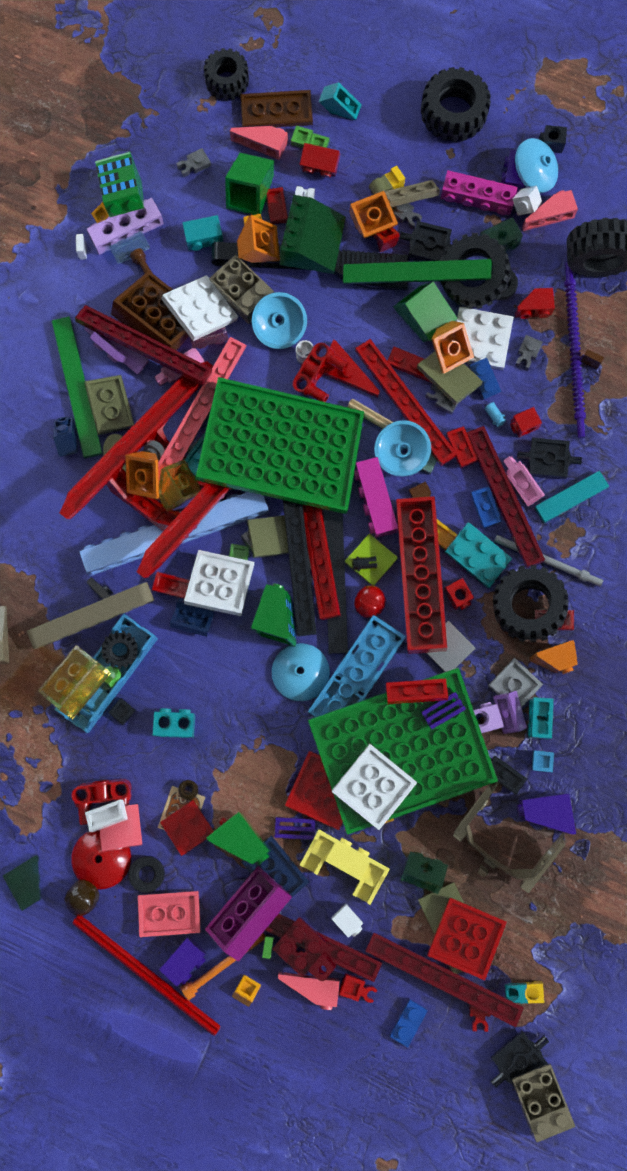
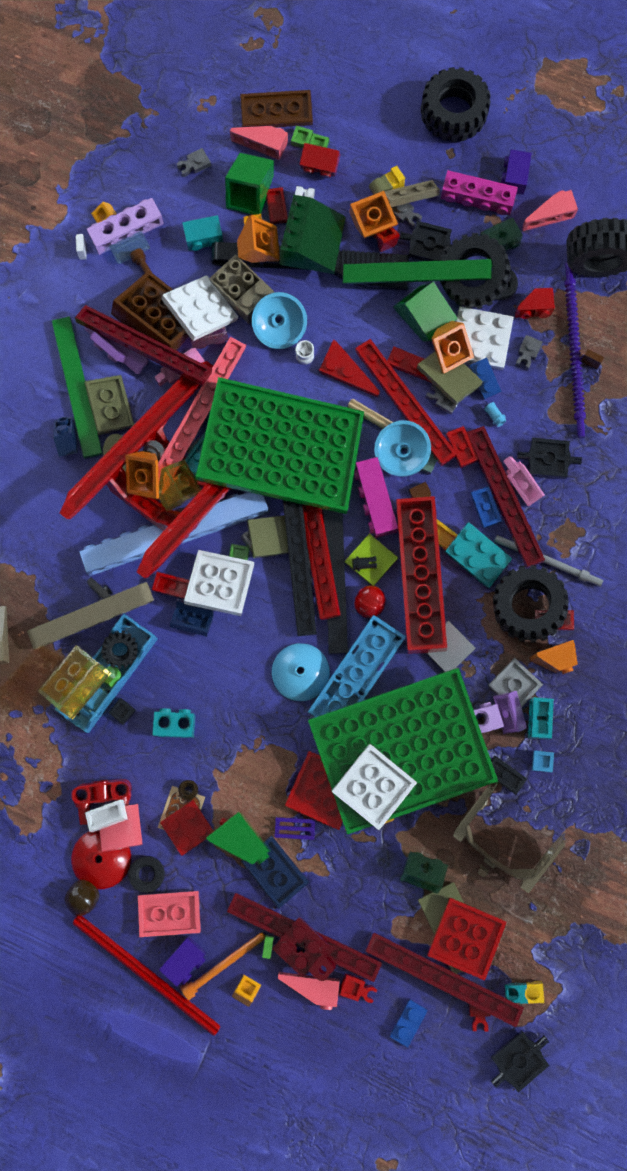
clear green wing [3,855,41,911] -> none
green slope [95,152,144,217] -> none
black tyre [203,48,249,101] -> none
magenta slope [205,866,292,962] -> none
green slope [251,583,296,647] -> none
red piece [293,343,349,402] -> none
light yellow bracket [300,830,390,905] -> none
teal slope [319,82,362,120] -> none
white brick [331,904,363,938] -> none
red plate [386,679,448,704] -> none
dark purple tile [421,692,466,730] -> none
red brick [444,578,474,610] -> none
red brick [510,407,542,438] -> none
dark tan slope [512,1064,575,1142] -> none
white brick [513,186,542,215] -> none
medium azure dish [515,138,558,193] -> none
dark purple slope [517,794,576,835] -> none
teal tile [534,471,609,523] -> none
black brick [539,125,567,153] -> none

